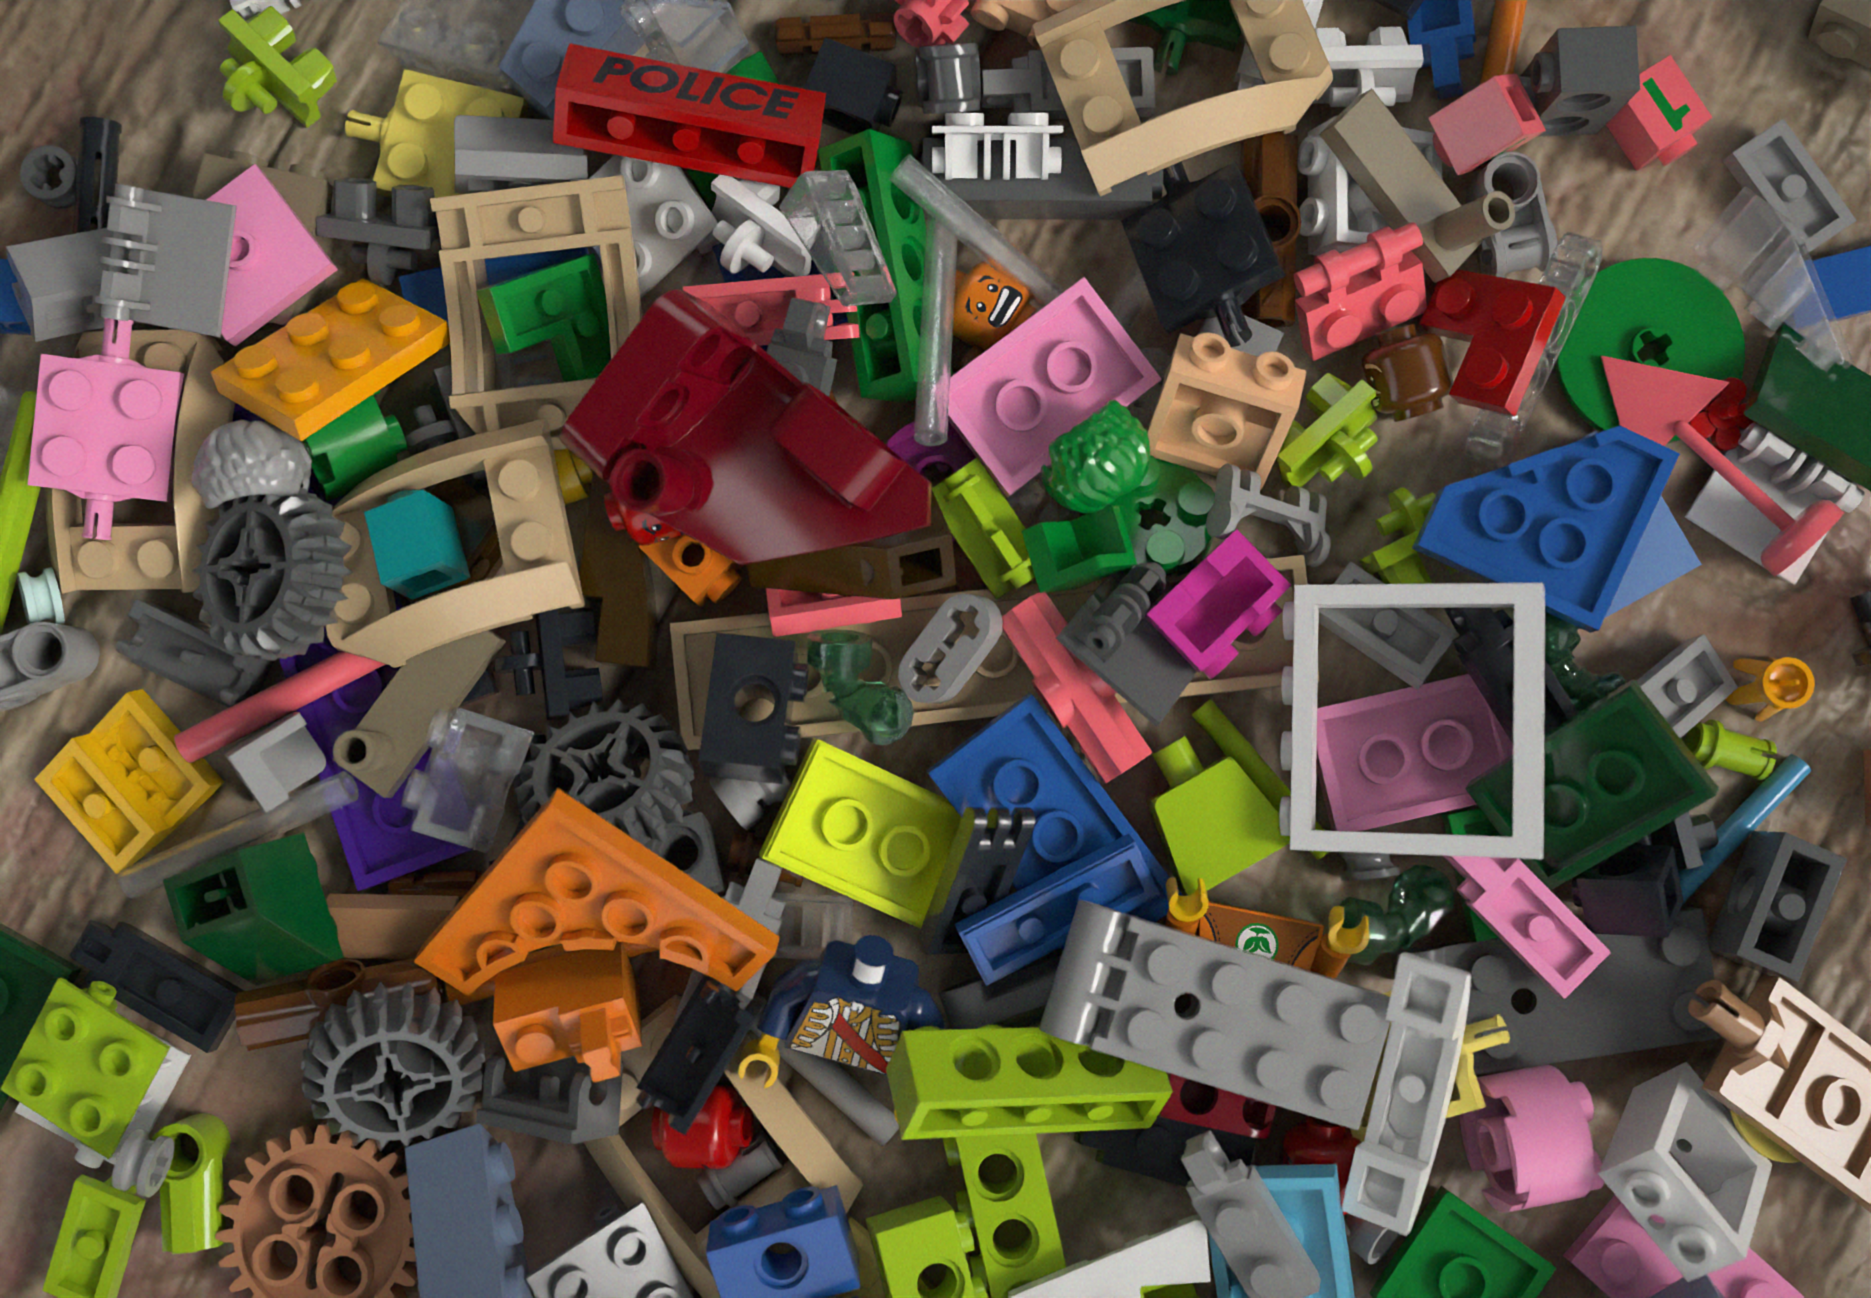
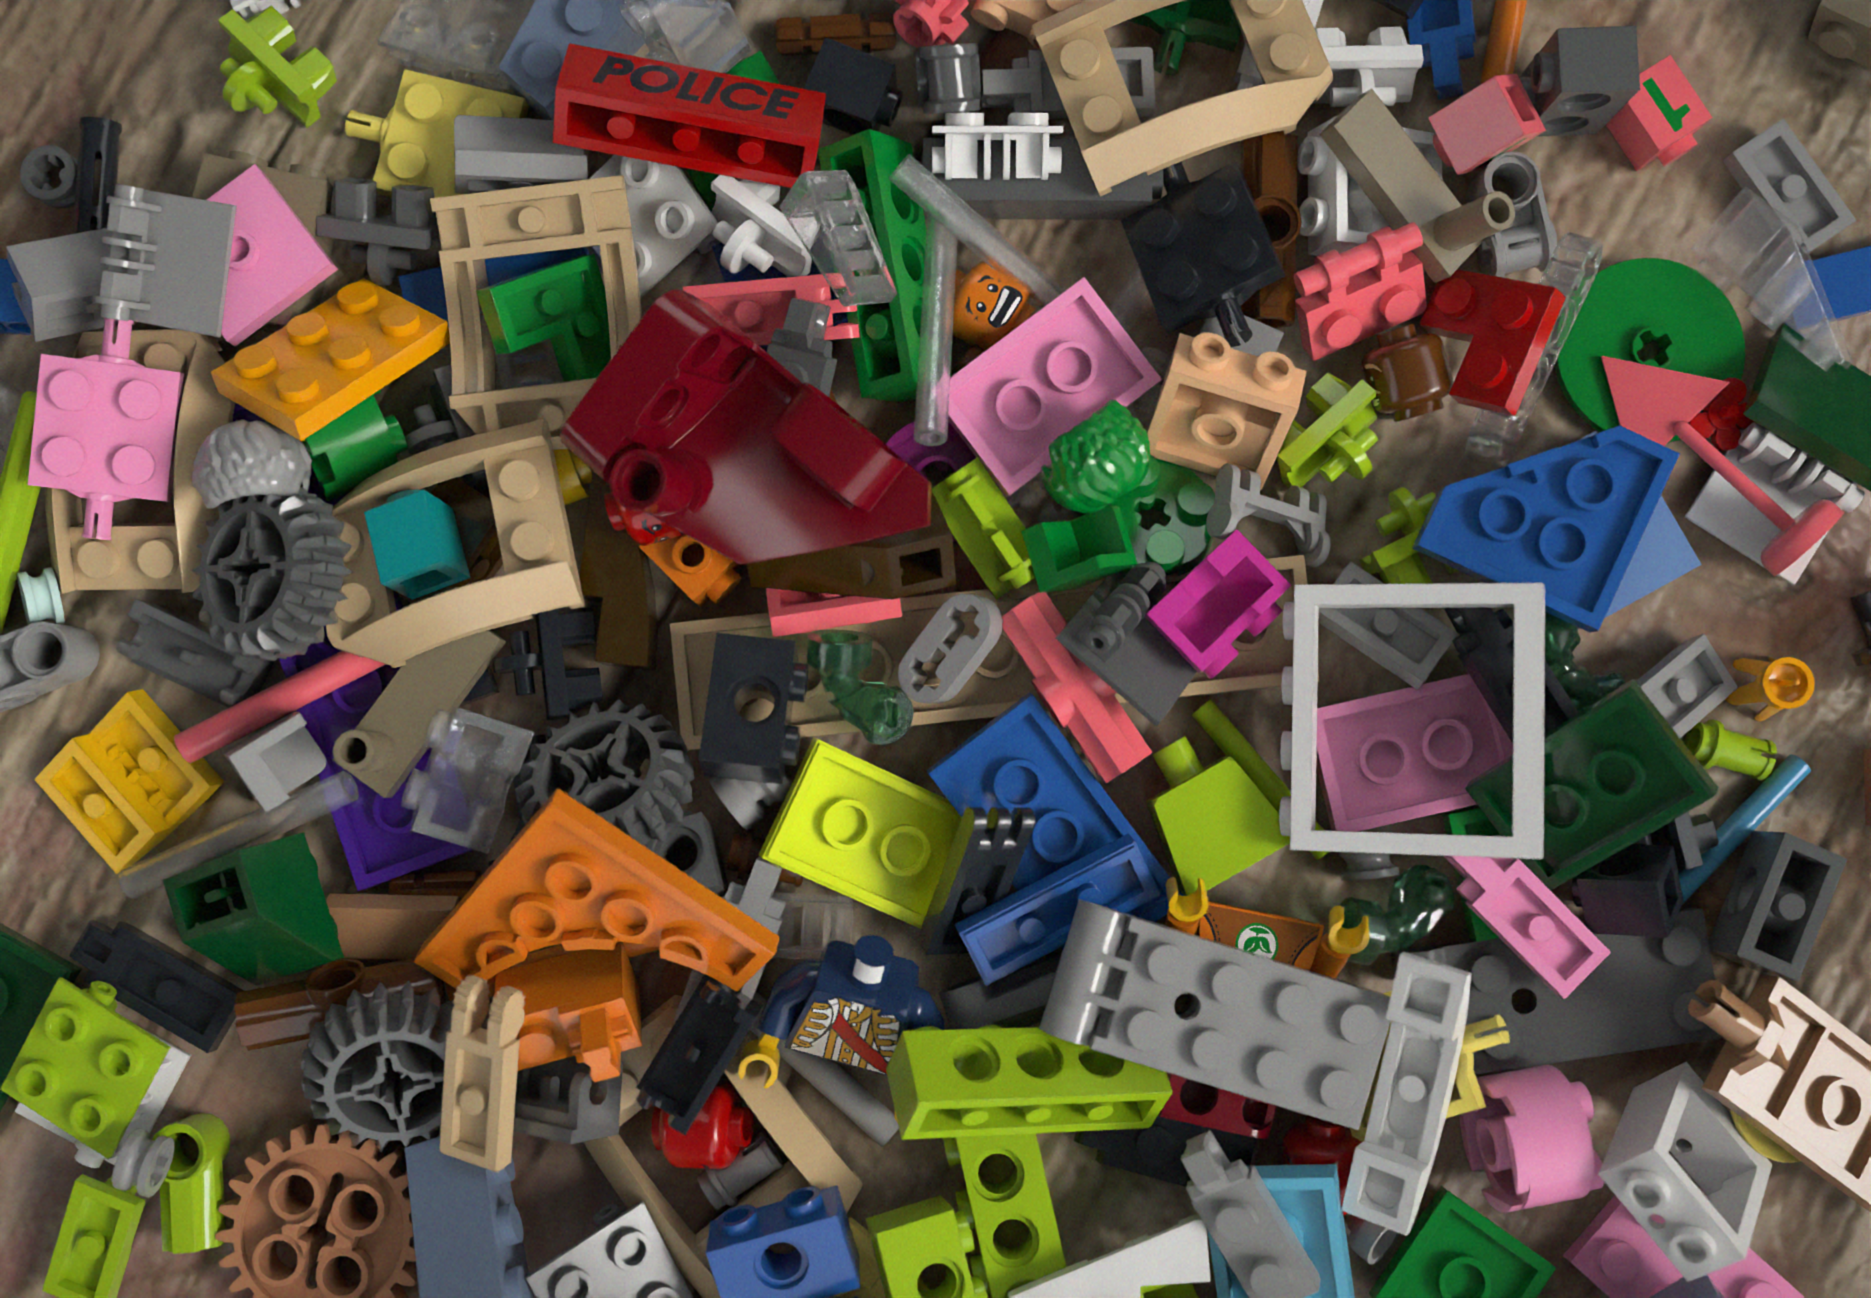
none -> tan hinge [439,975,525,1172]

